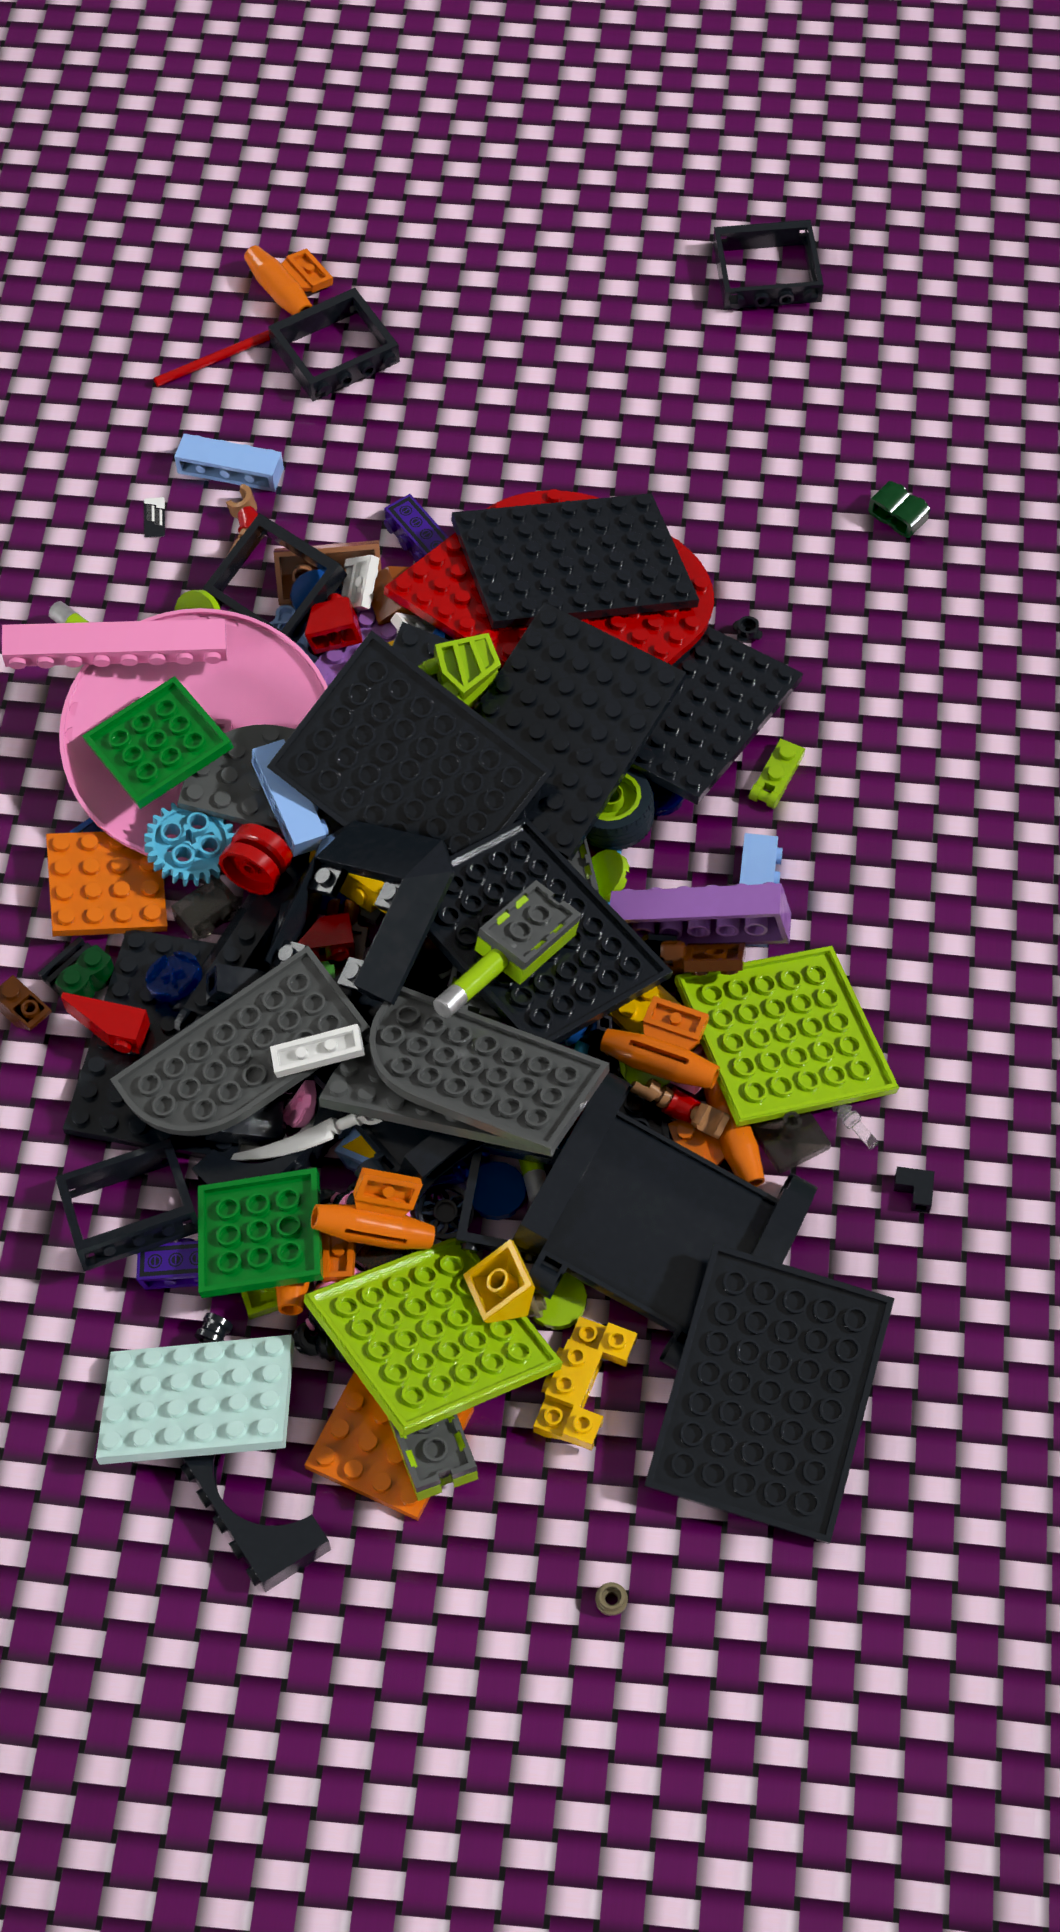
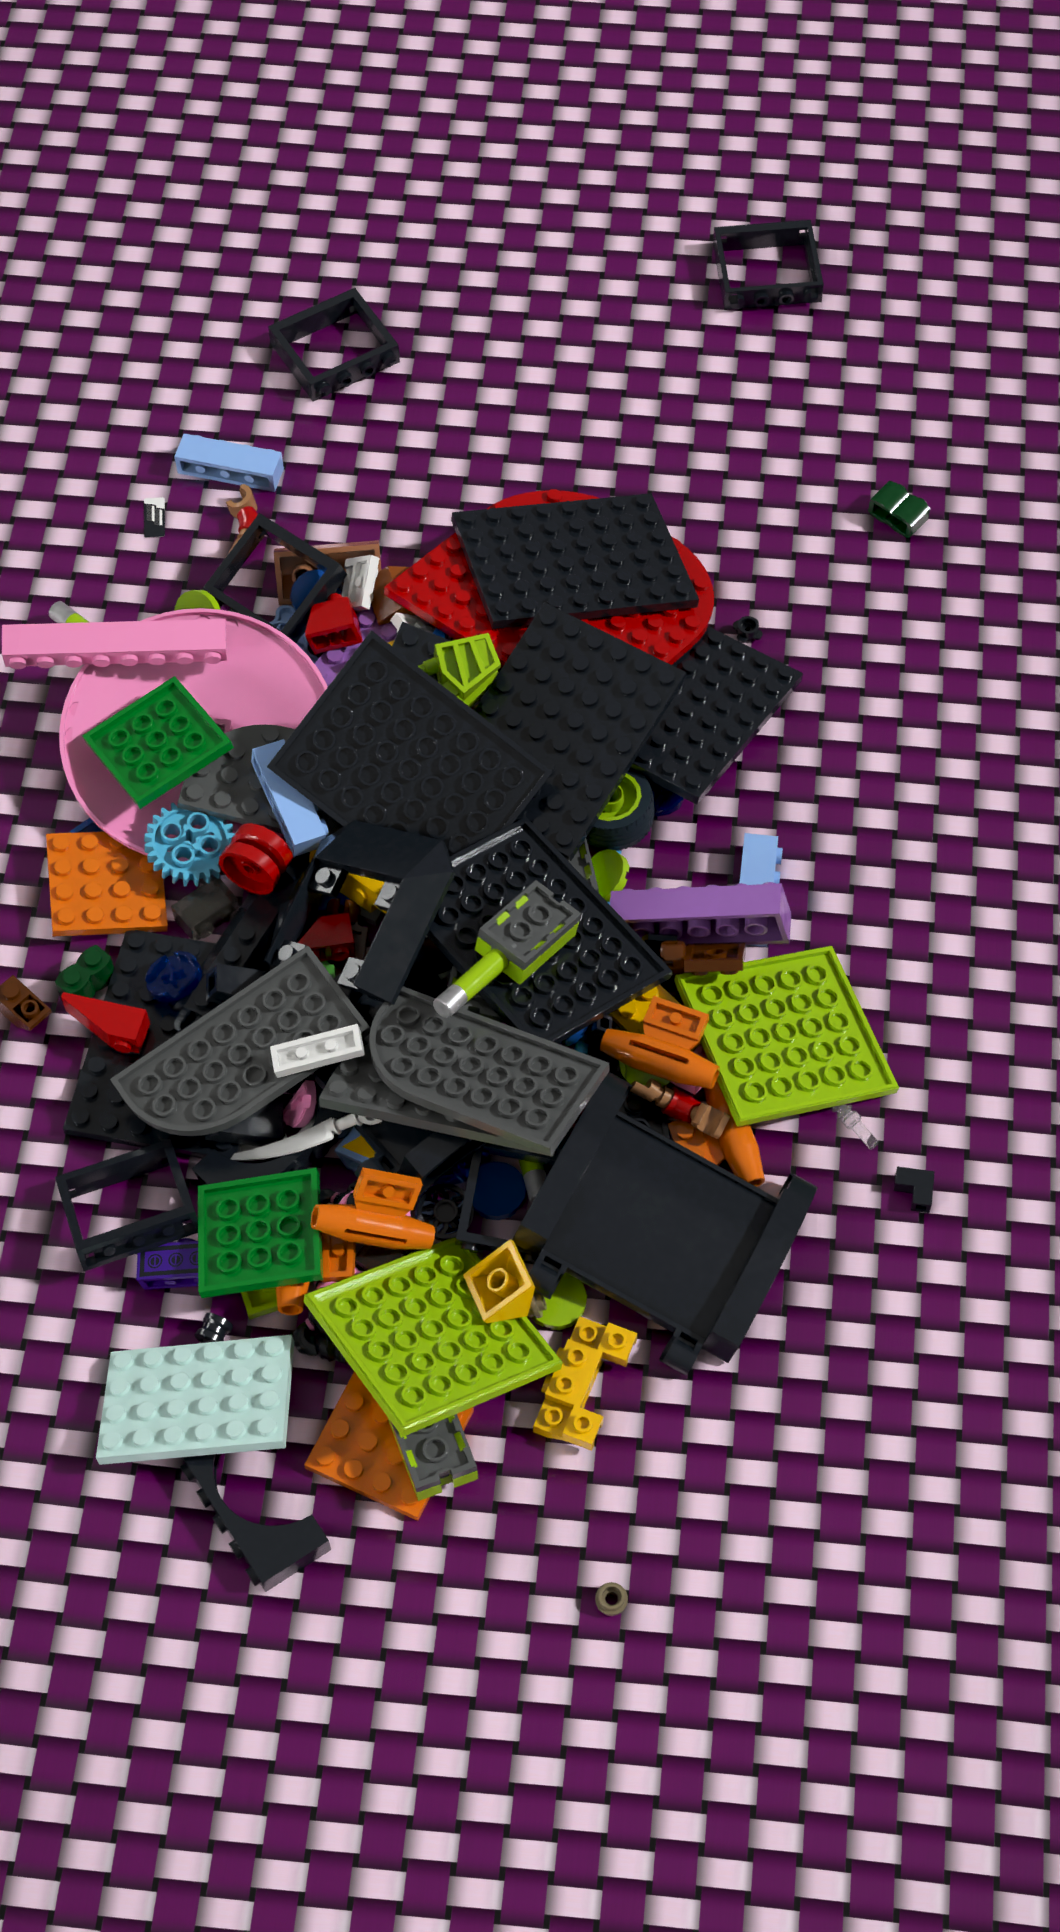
black tile [38,936,92,994] -> none
red piece [153,330,270,387] -> none
orange plate [244,245,333,315] -> none
dark purple brick [384,494,449,563] -> none
black plate [644,1243,895,1544] -> none
lime plate [749,738,805,809] -> none
clear smoke tile [750,1111,831,1175] -> none

